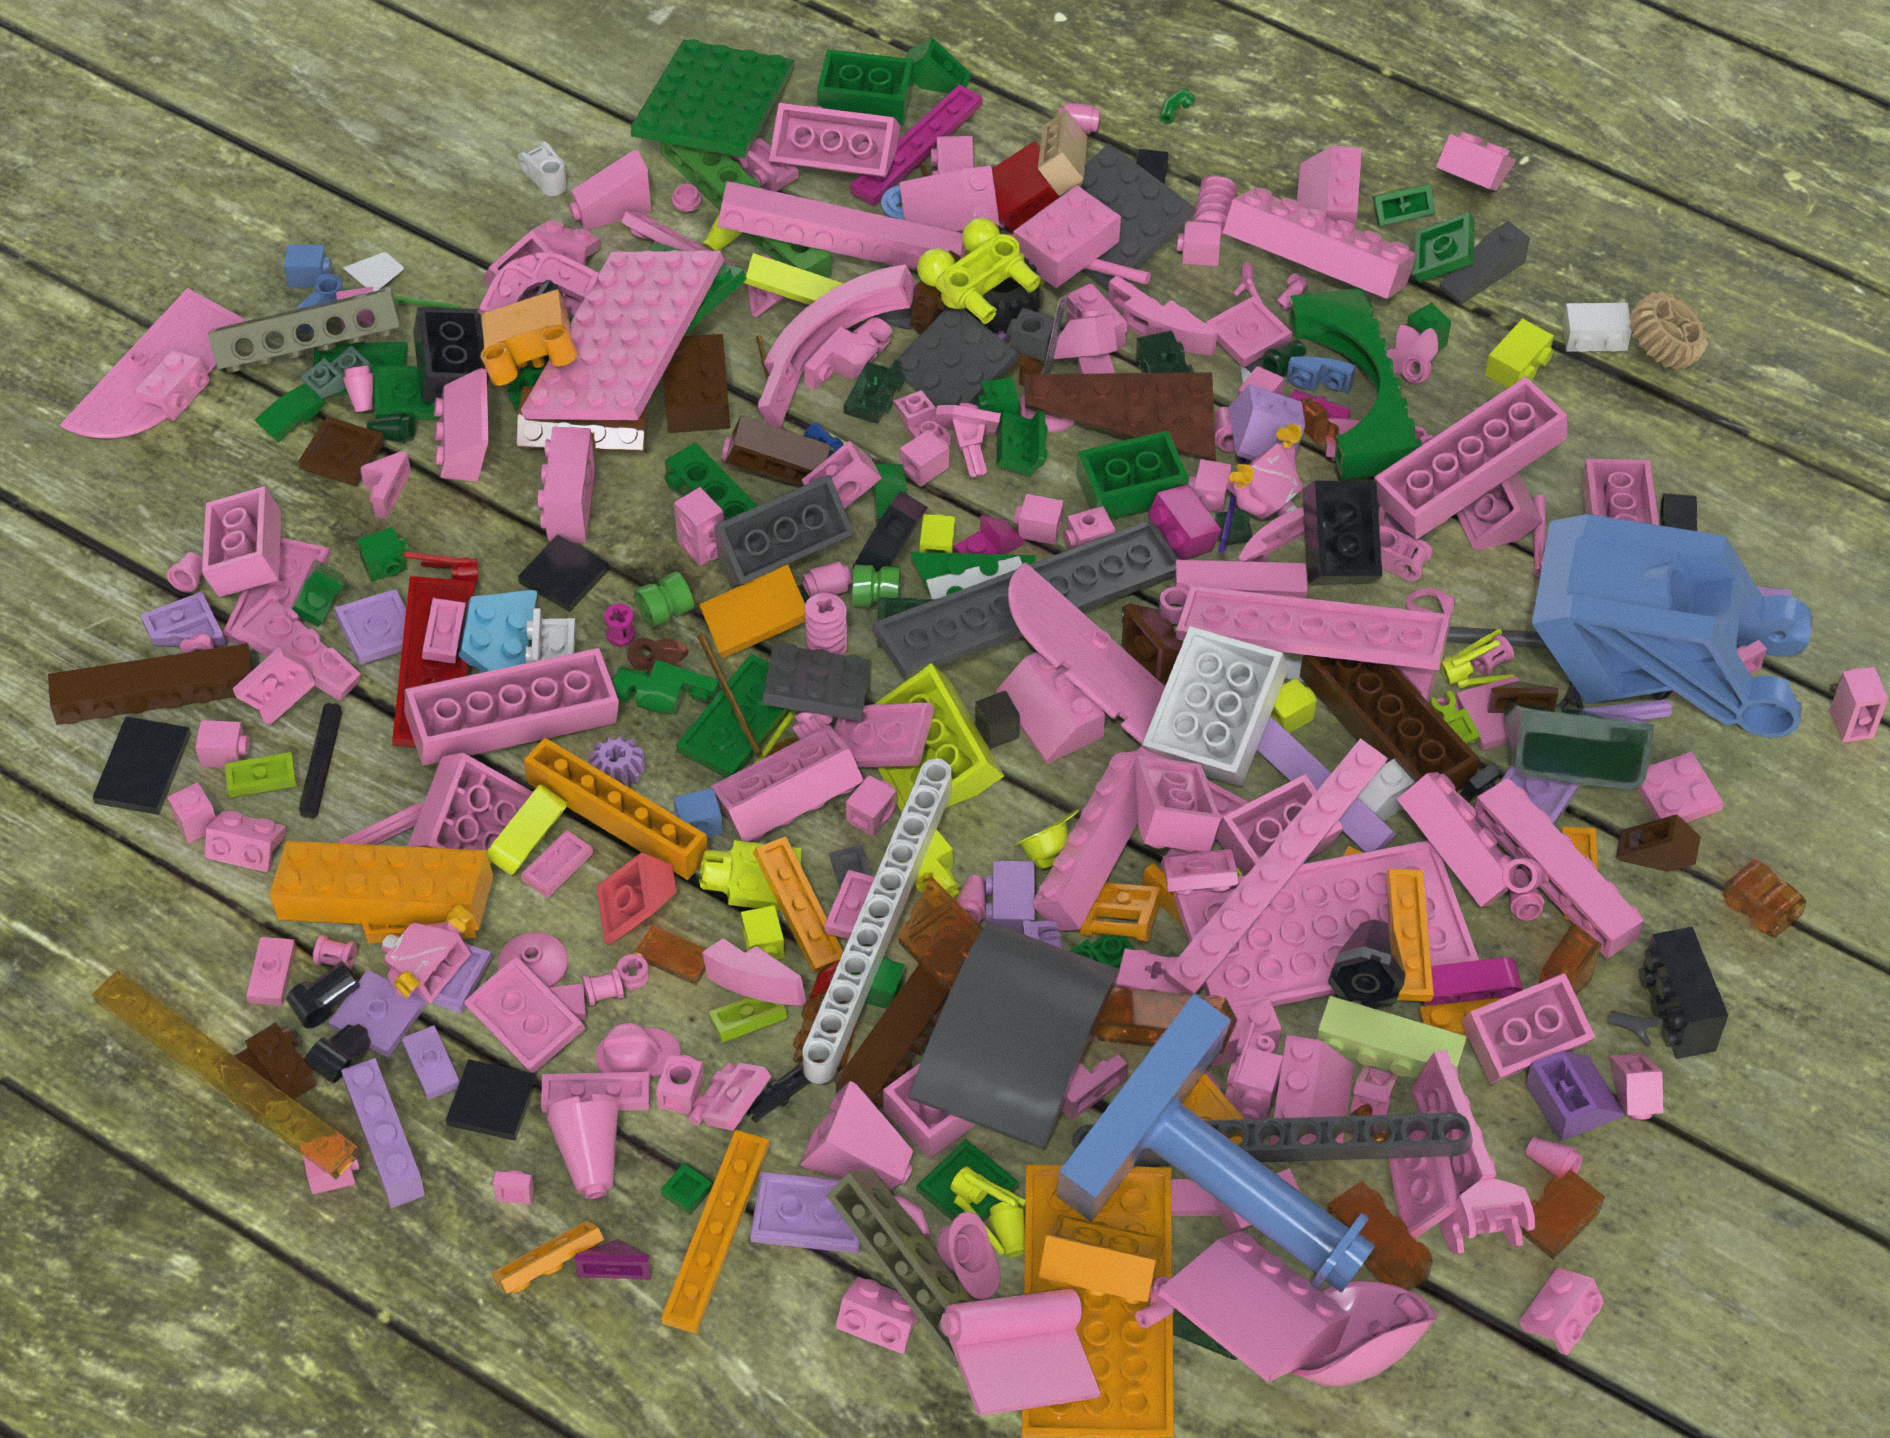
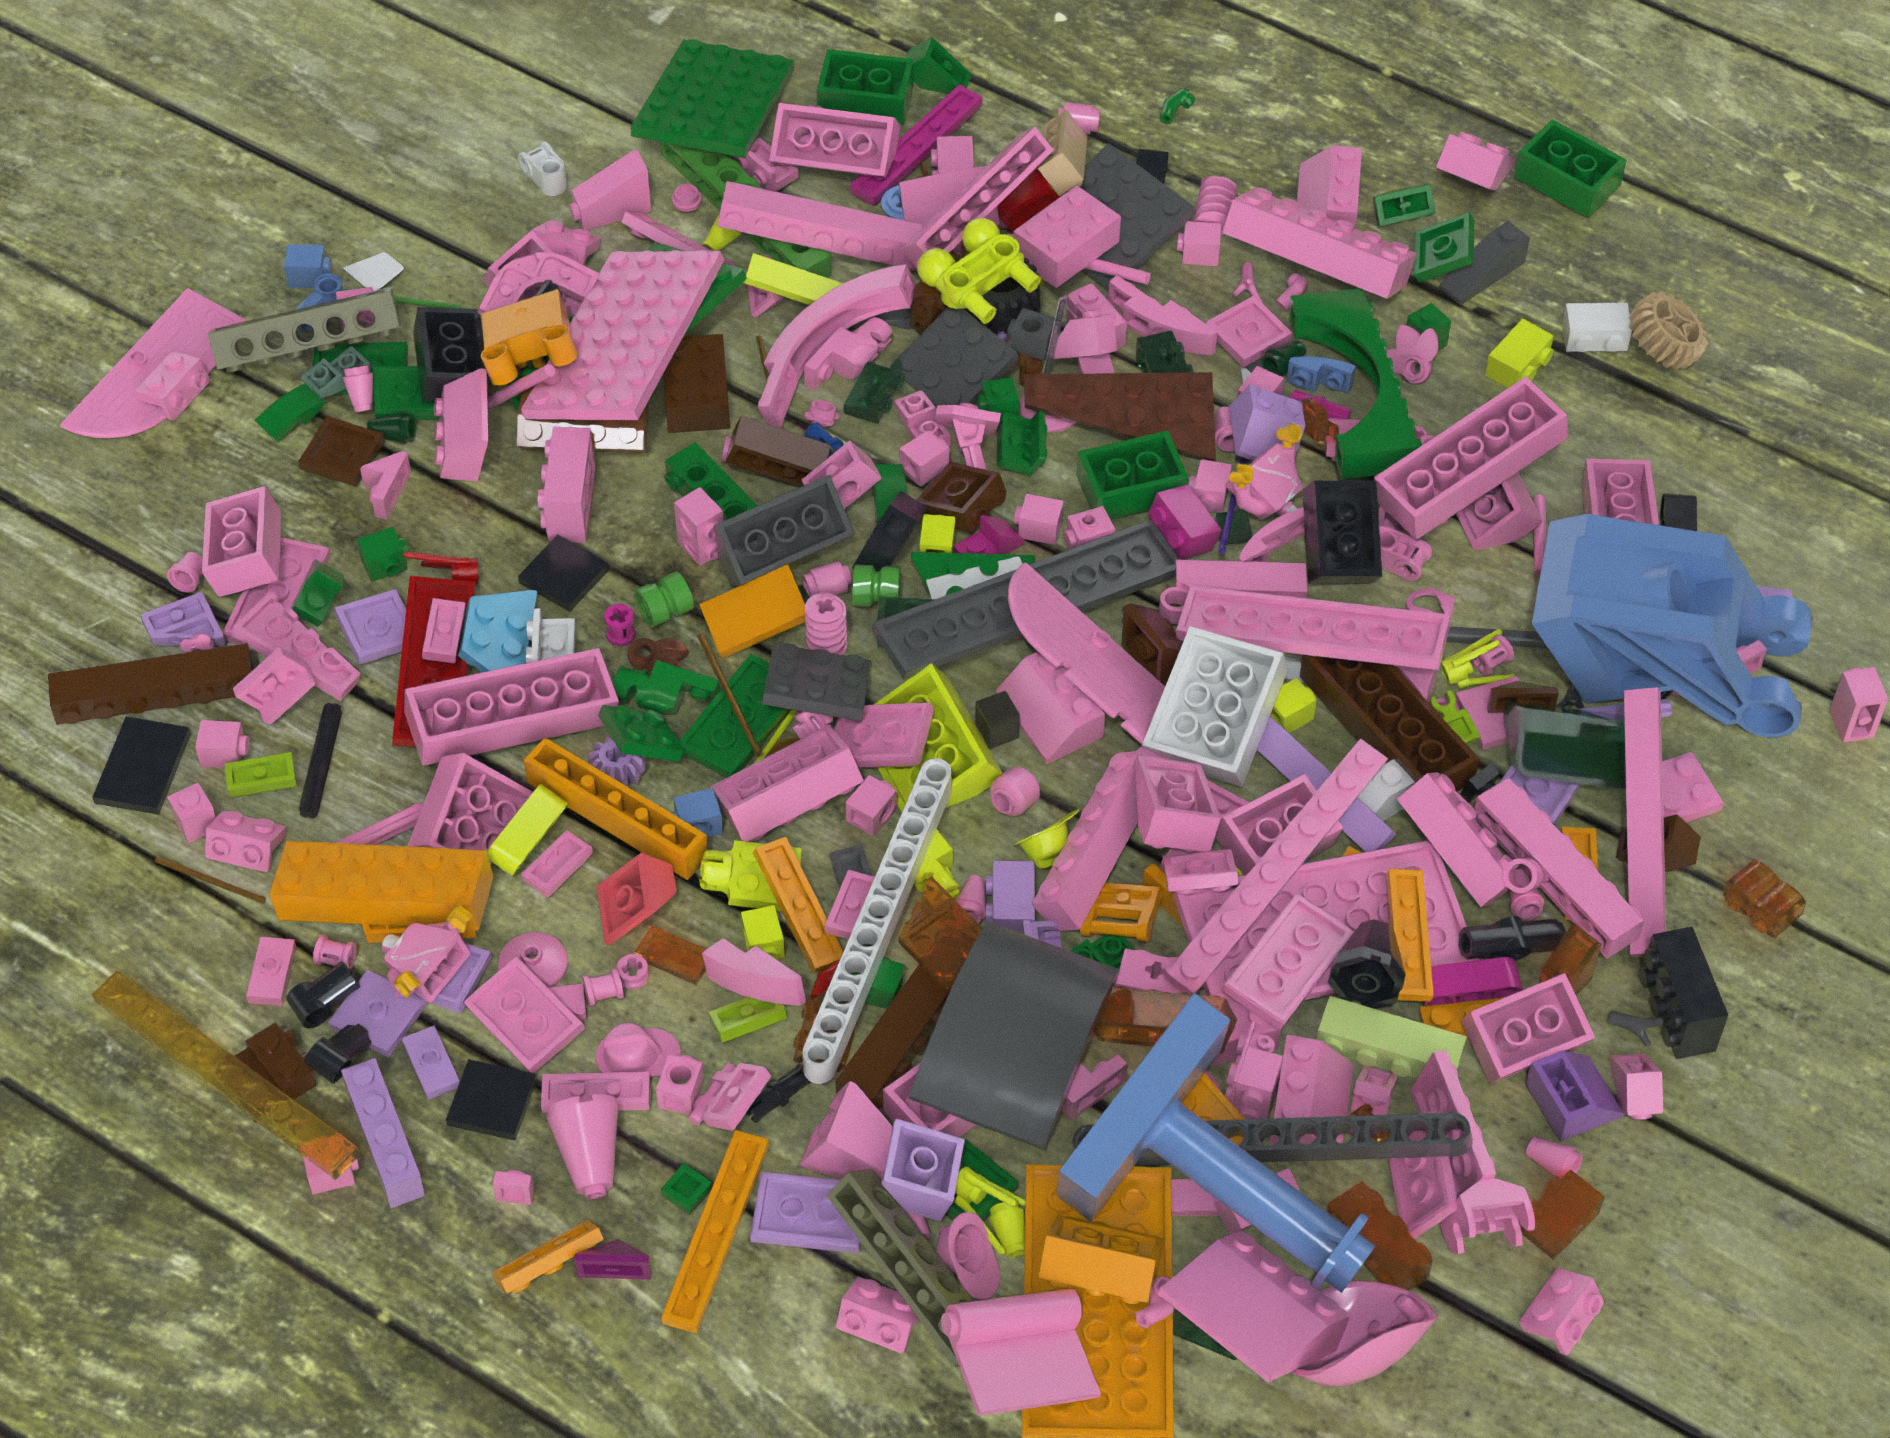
none -> pearl gold axle [155,856,266,904]
none -> bright pink bar [487,364,555,408]
none -> green plate [598,705,684,762]
none -> bright pink plate [804,400,839,427]
none -> lavender slope [881,1119,965,1222]
none -> bright pink brick [901,127,1054,268]
none -> reddish brown plate [917,462,1007,533]
none -> bright pink head [990,767,1040,817]
none -> bright pink tile [1222,893,1354,1031]
none -> black piece [1458,916,1566,961]
none -> green brick [1514,119,1627,218]
none -> bright pink tile [1624,687,1666,957]

